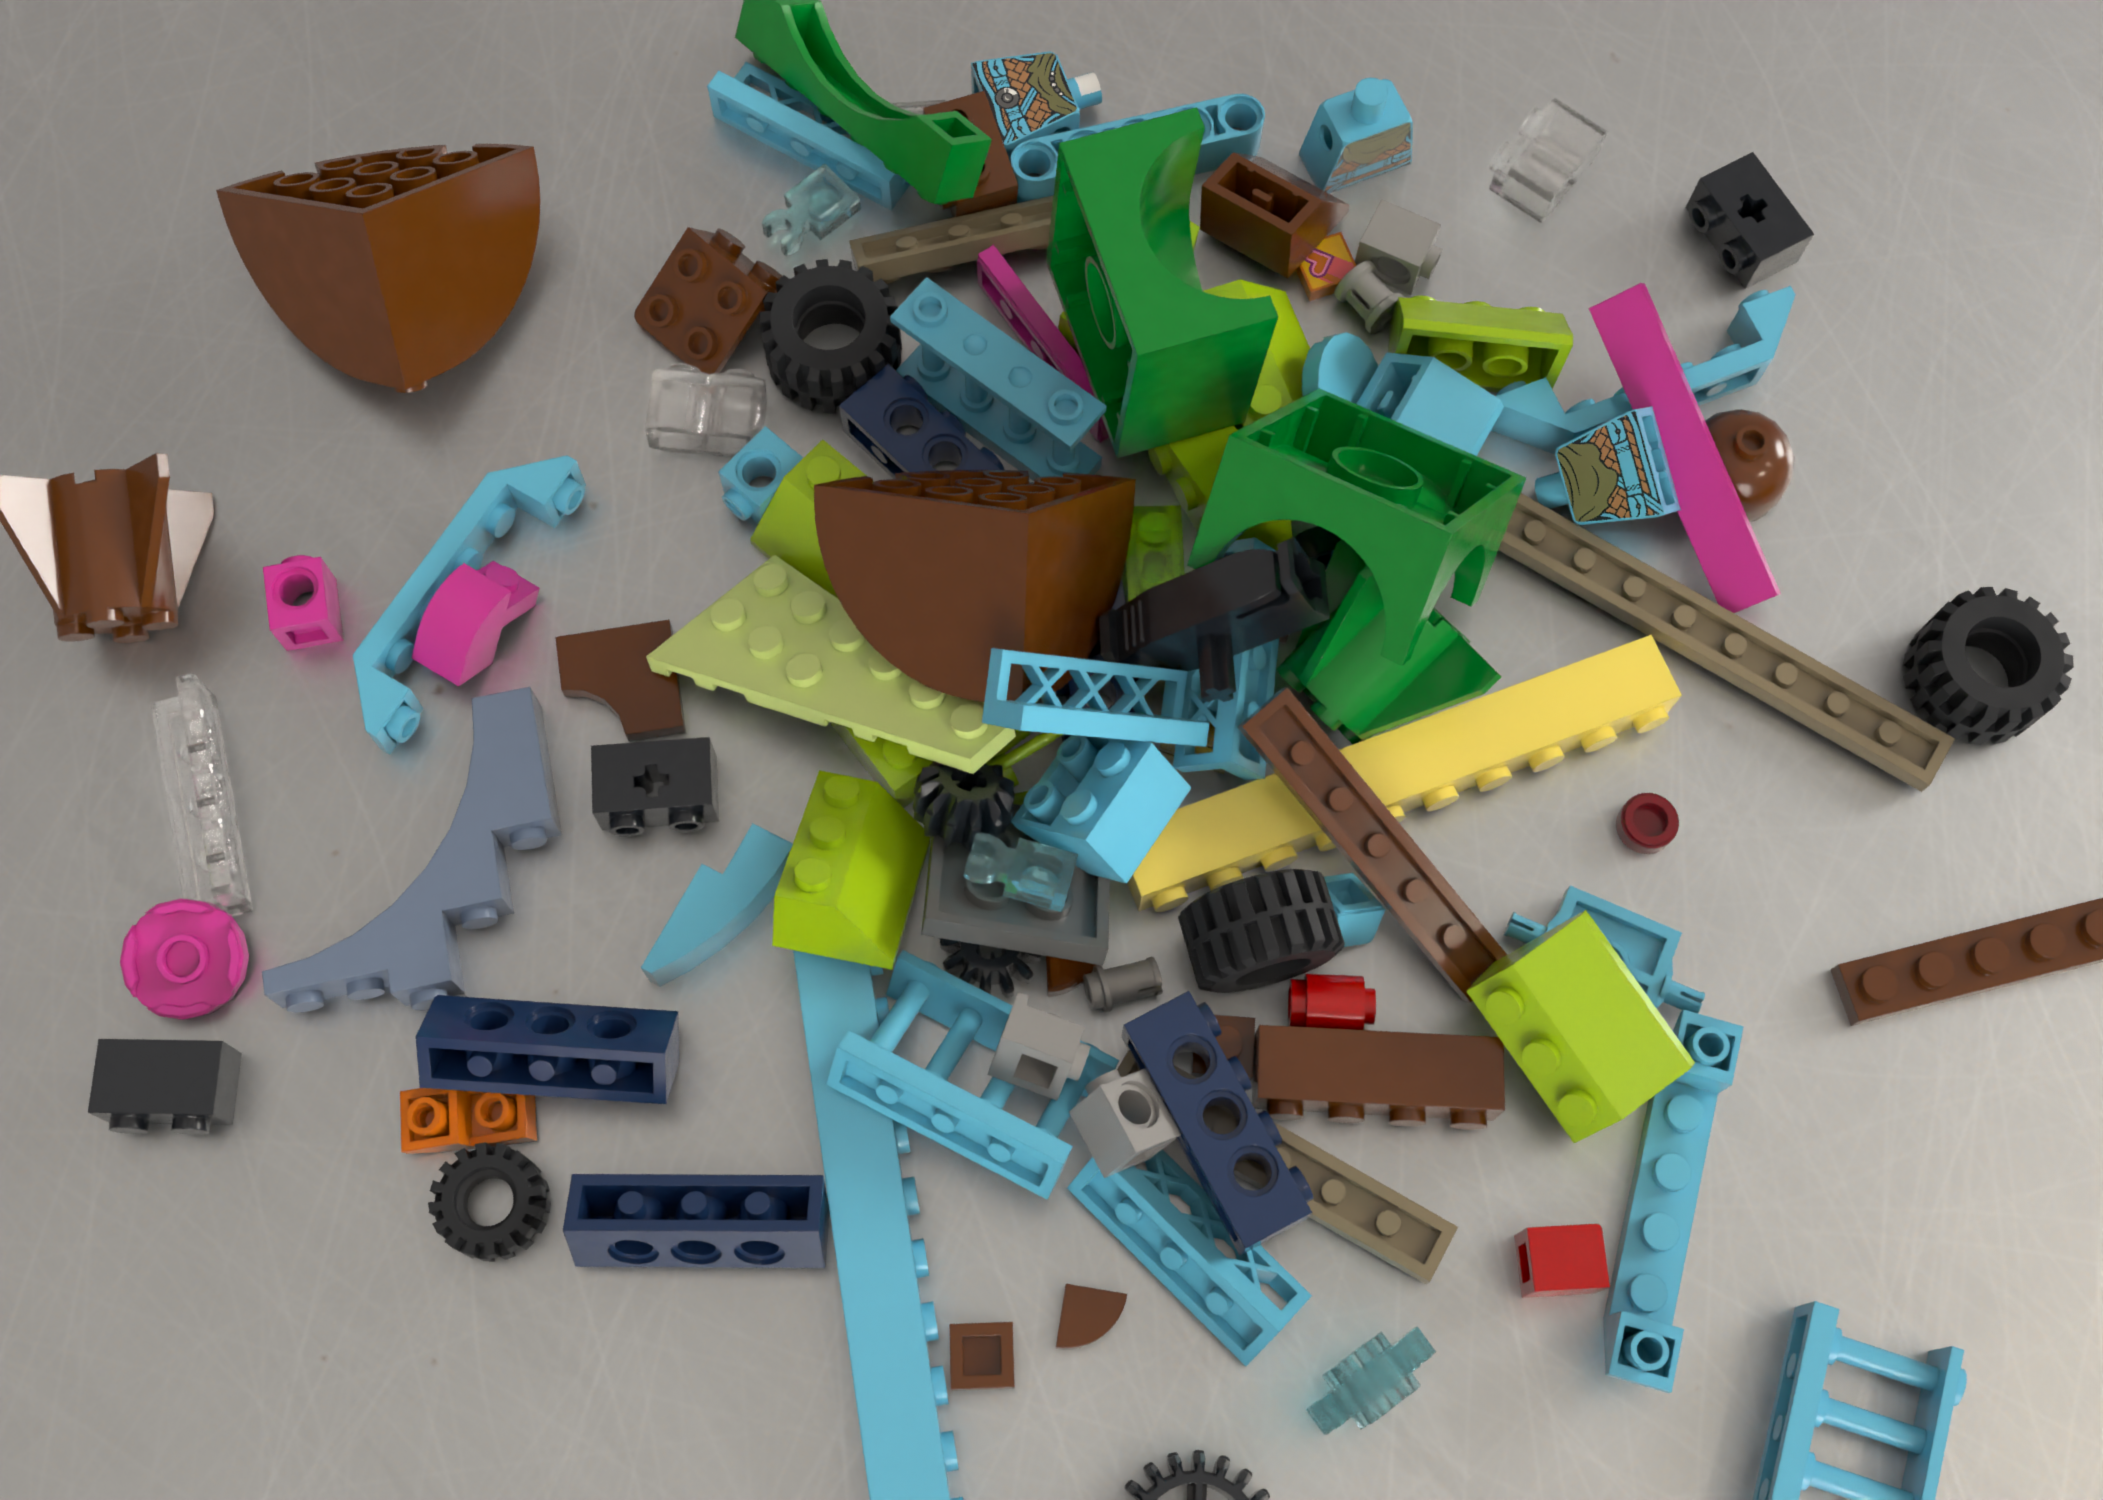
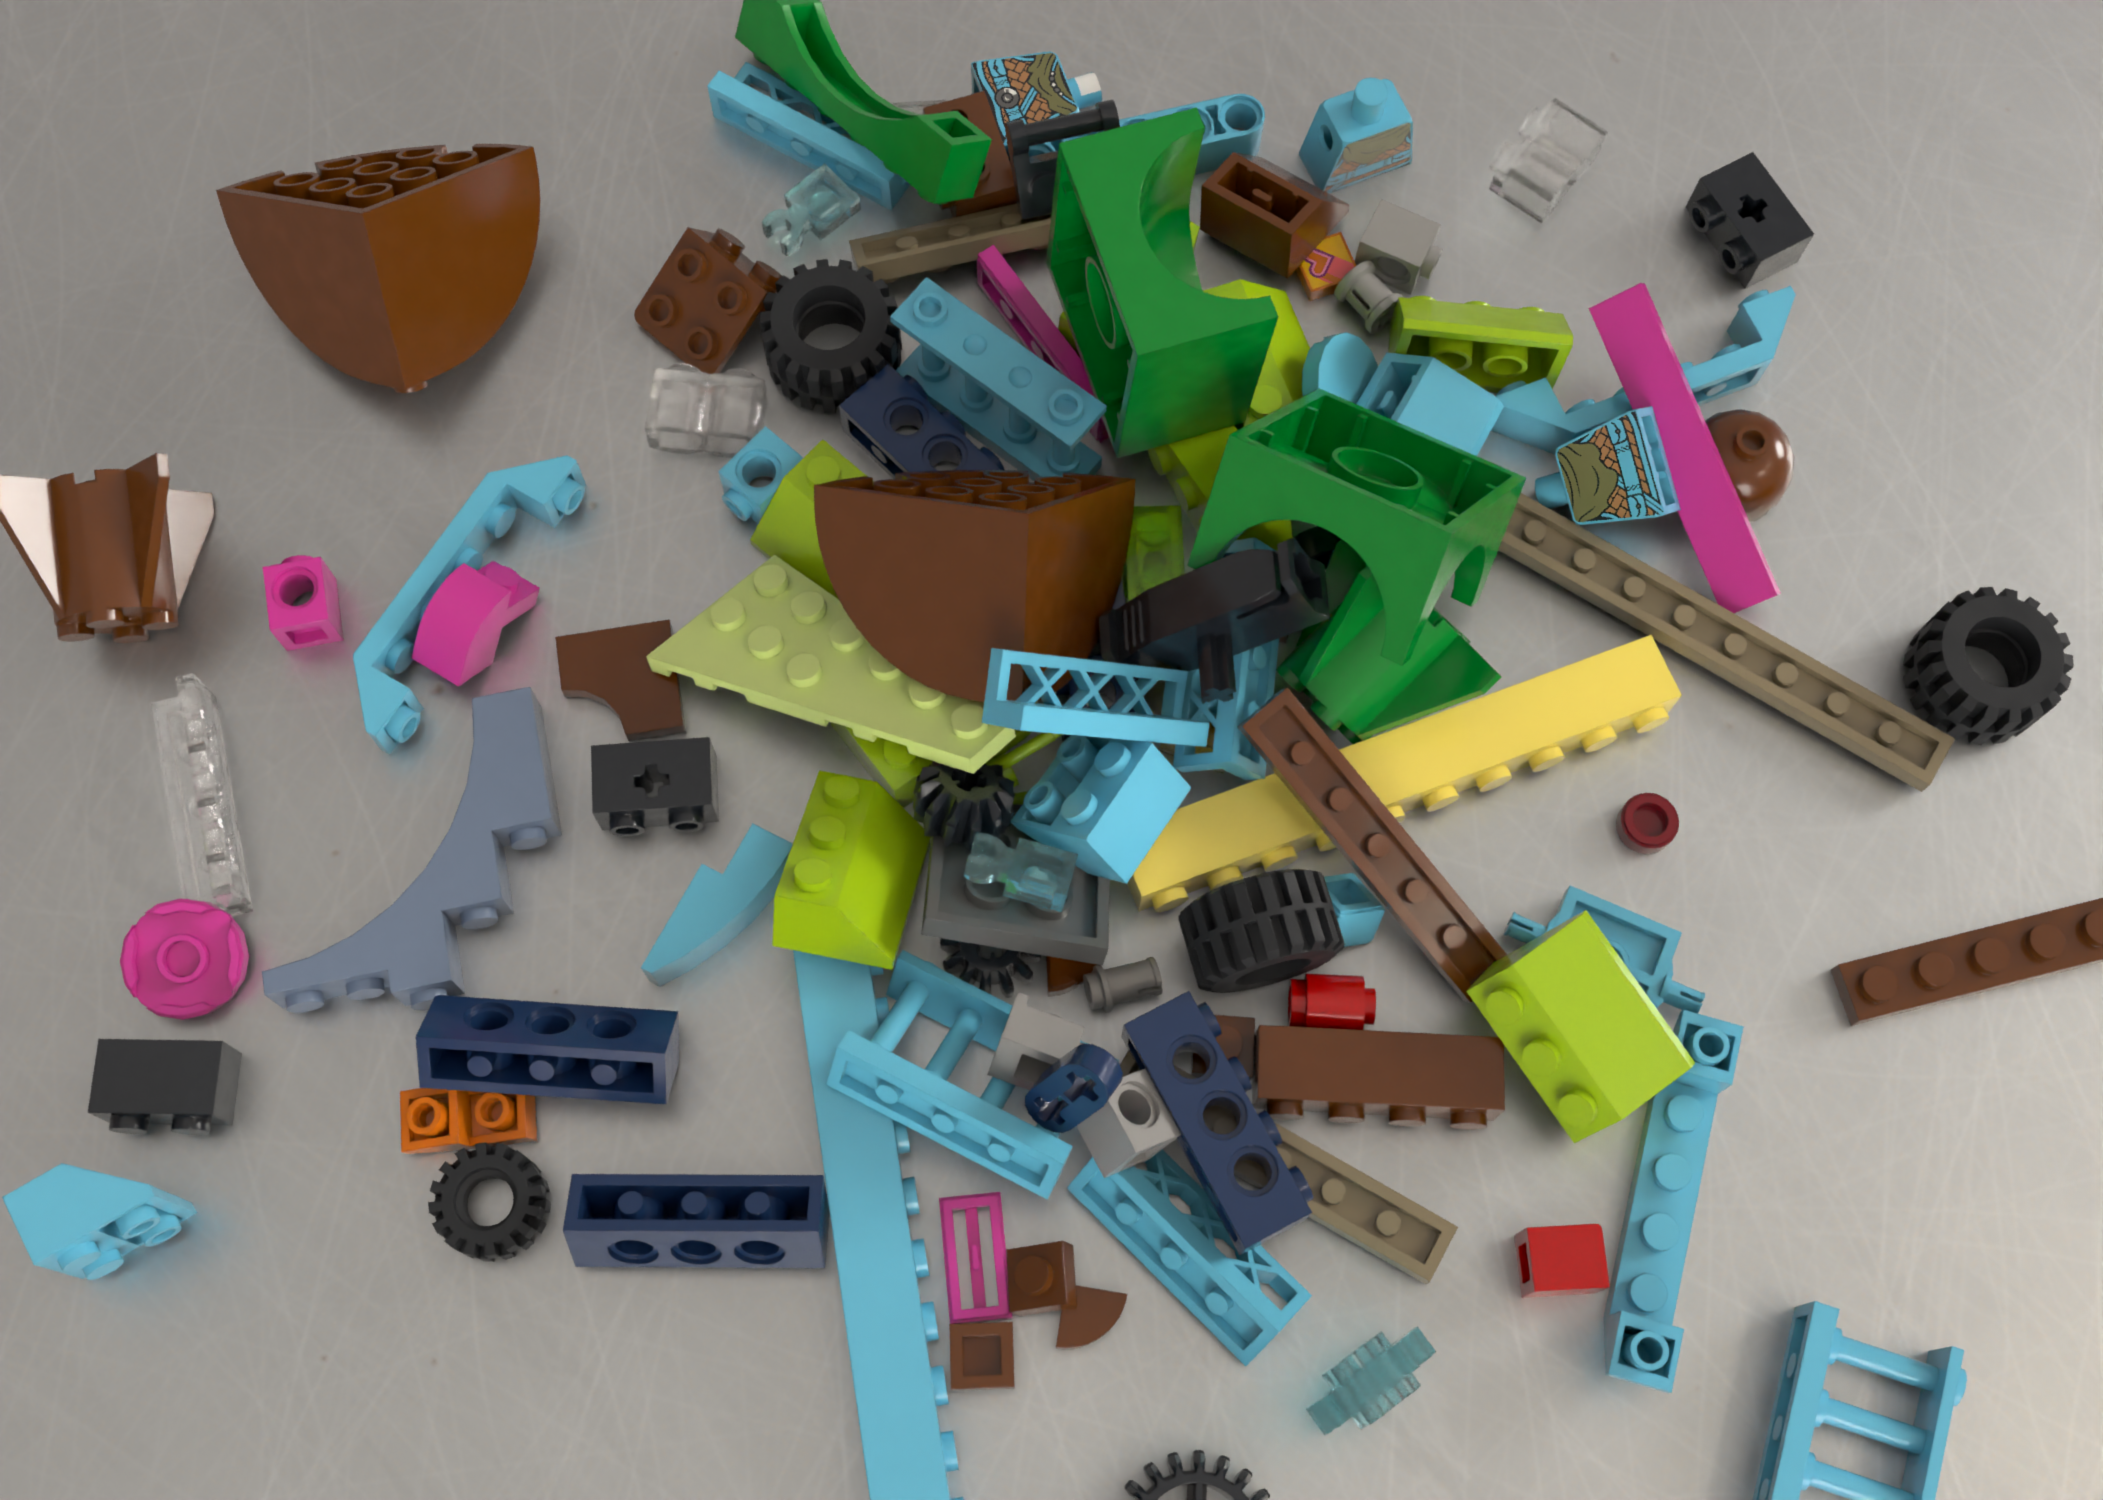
none -> medium azure slope [2,1163,197,1280]
none -> dark pink tile [939,1192,1013,1324]
none -> black plate [1005,99,1120,220]
none -> reddish brown plate [1006,1241,1077,1316]
none -> dark blue beam [1025,1044,1123,1133]

